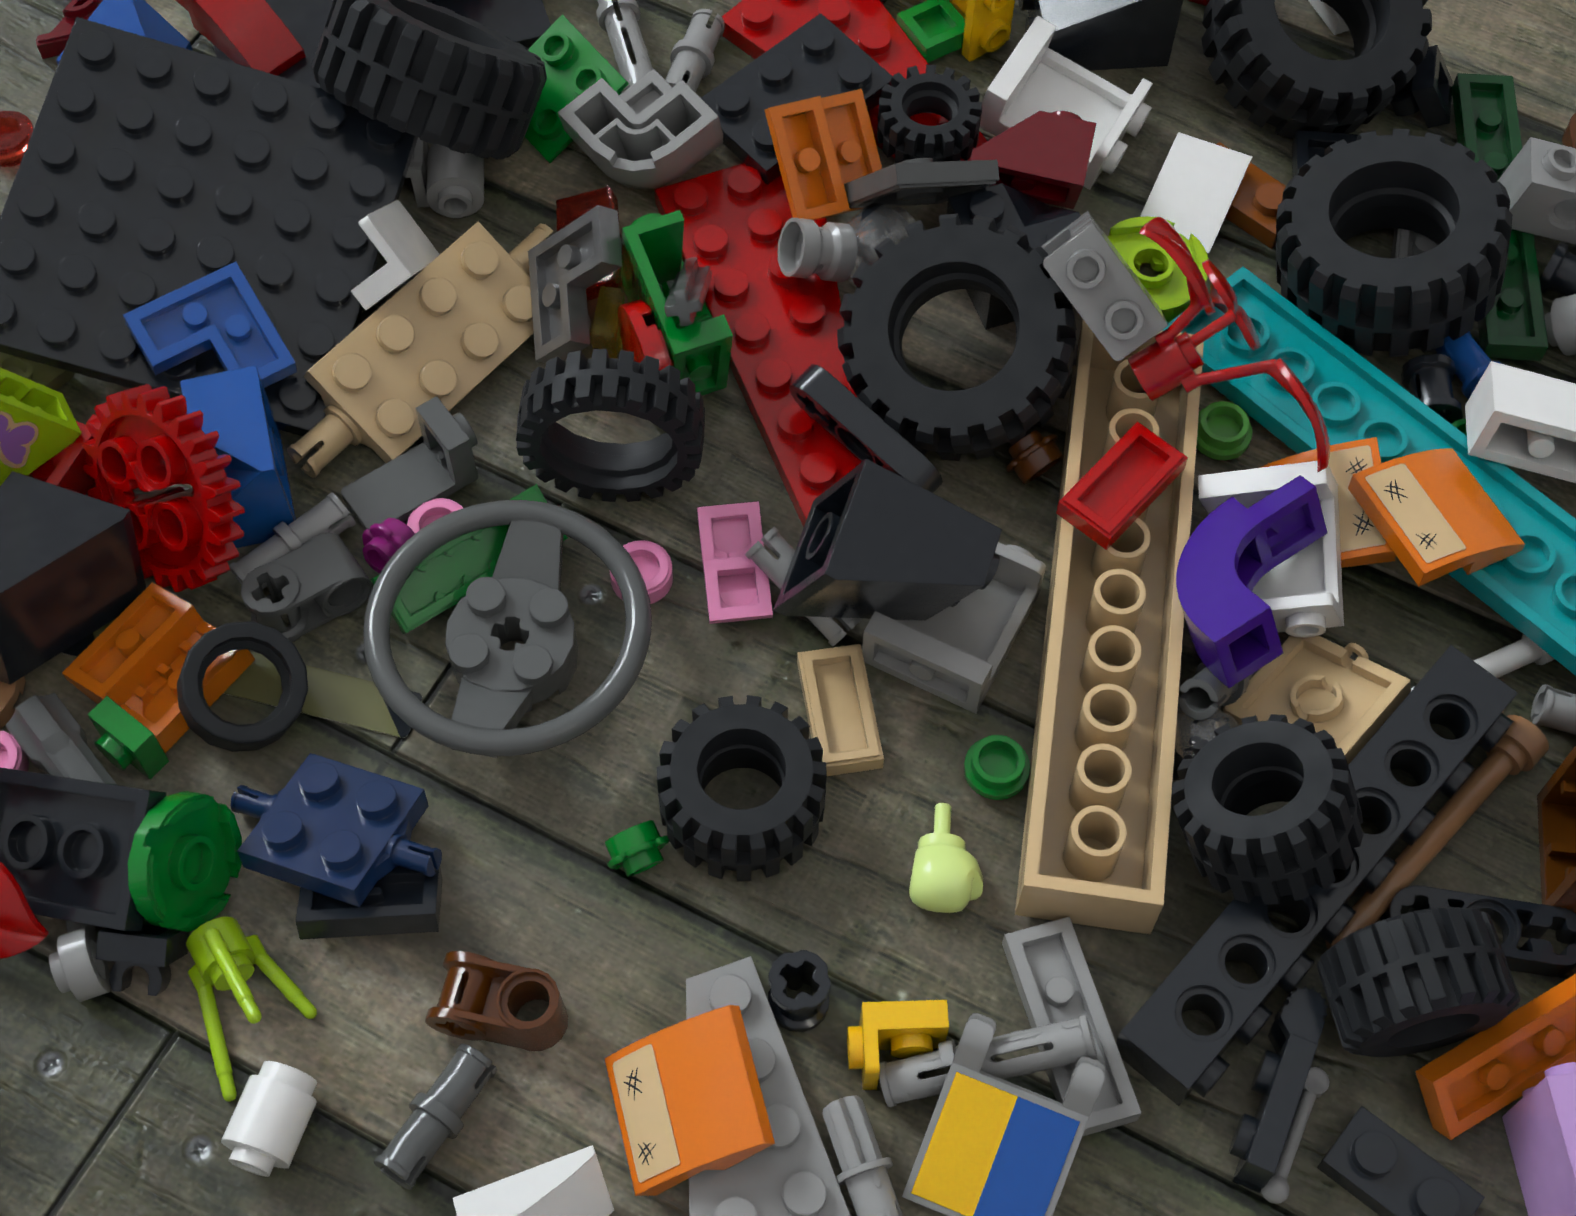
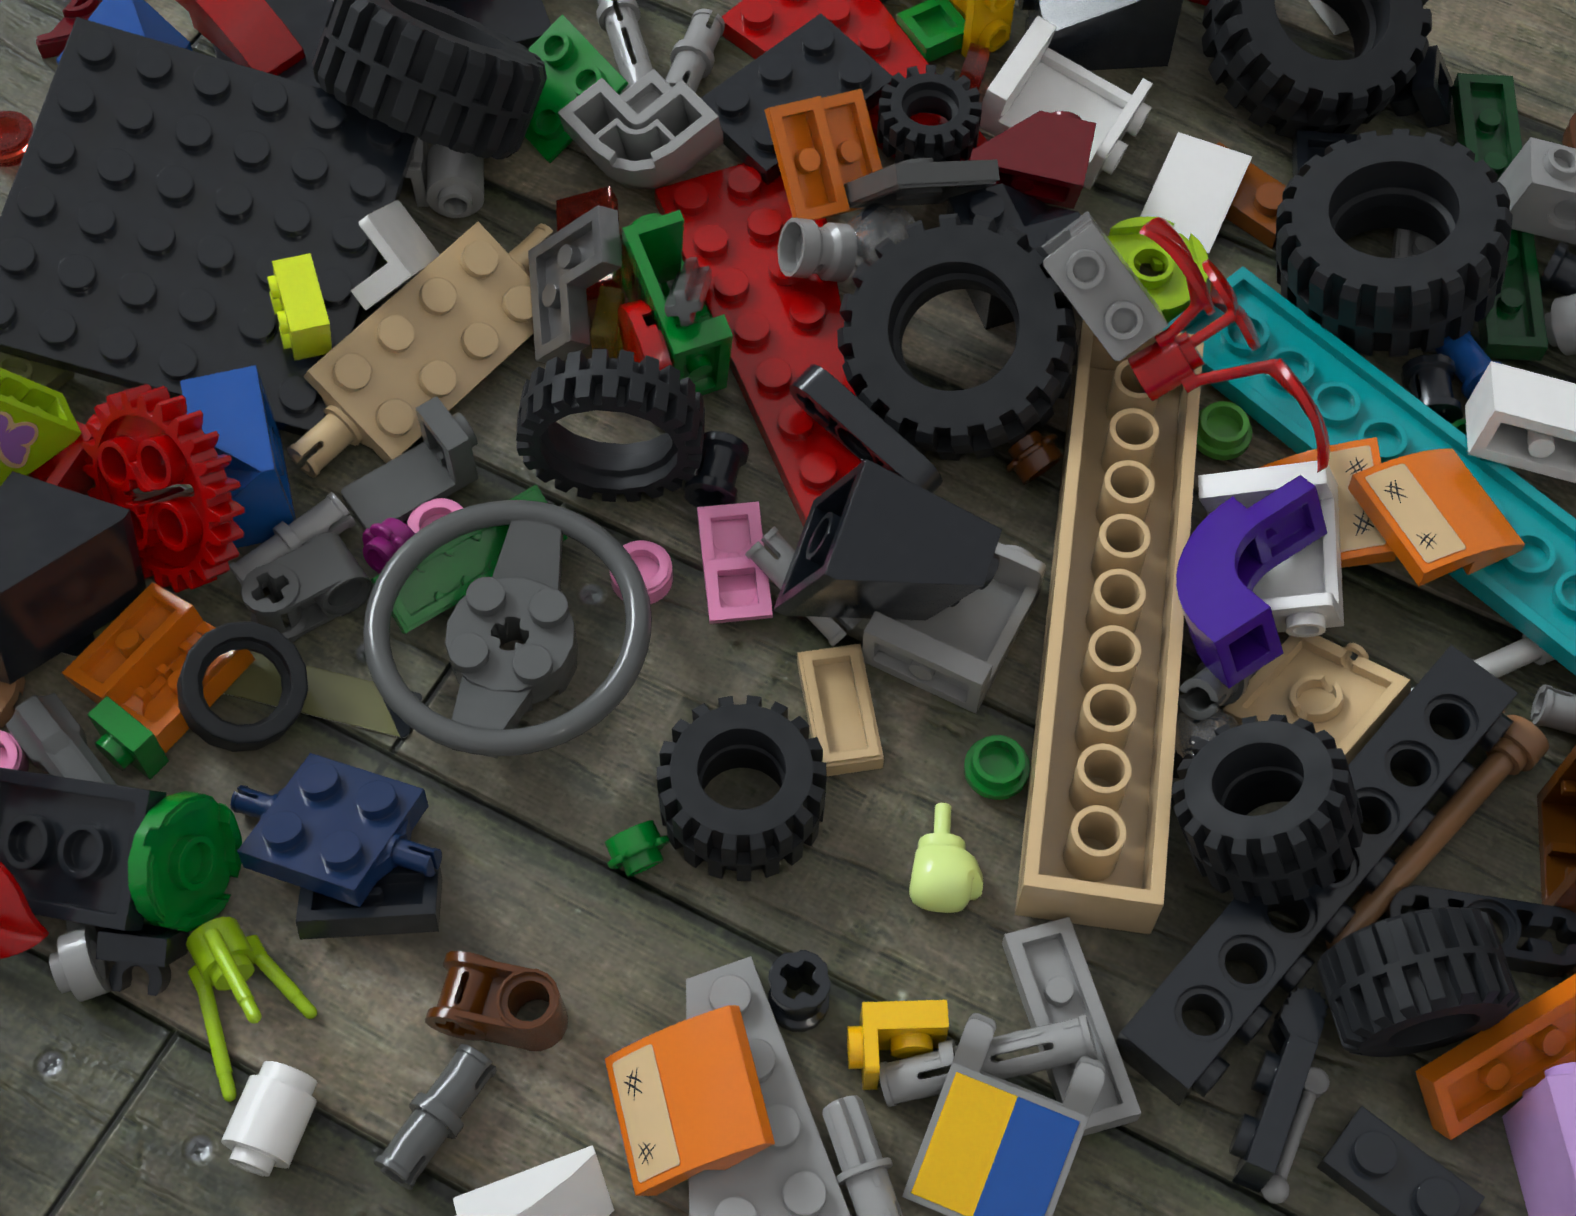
blue plate [123,262,297,388] -> none
red tile [1056,421,1188,550] -> none
none -> neon yellow piece [267,253,332,361]
none -> black bush [684,431,749,507]
none -> clear red tile [959,42,991,91]

